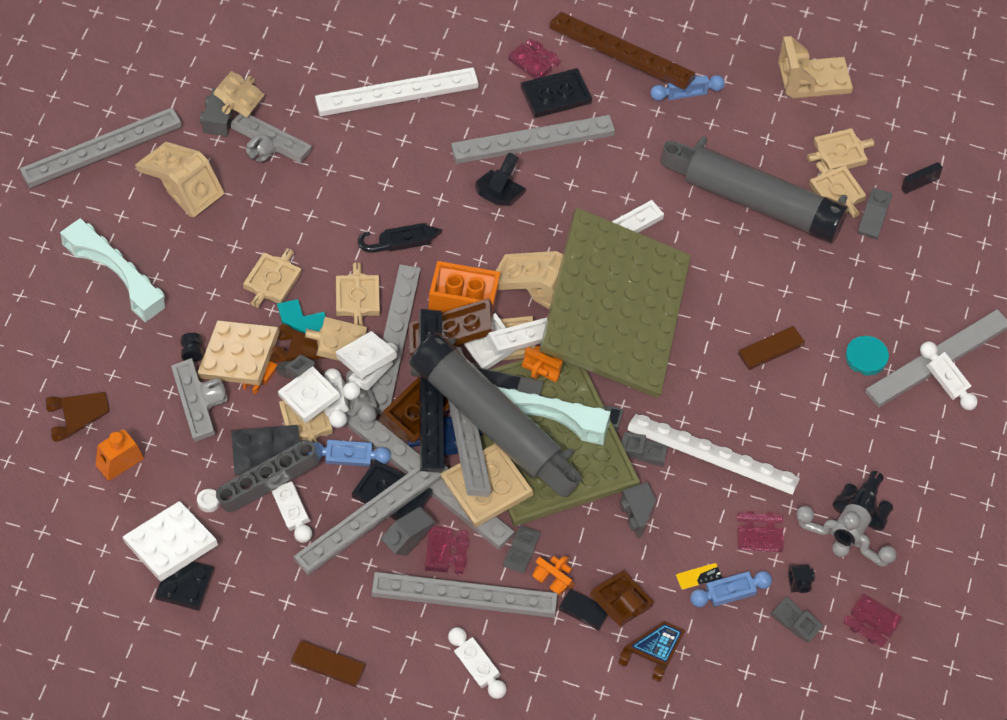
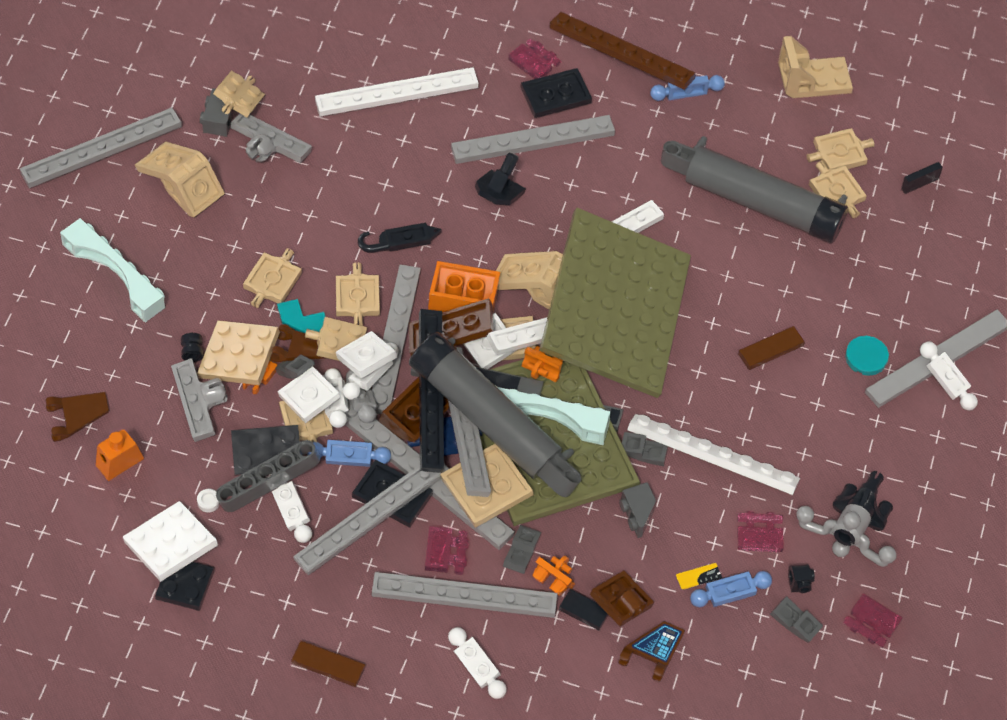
dark grey slope [381,507,436,556] -> none
dark grey slope [857,187,893,239] -> none

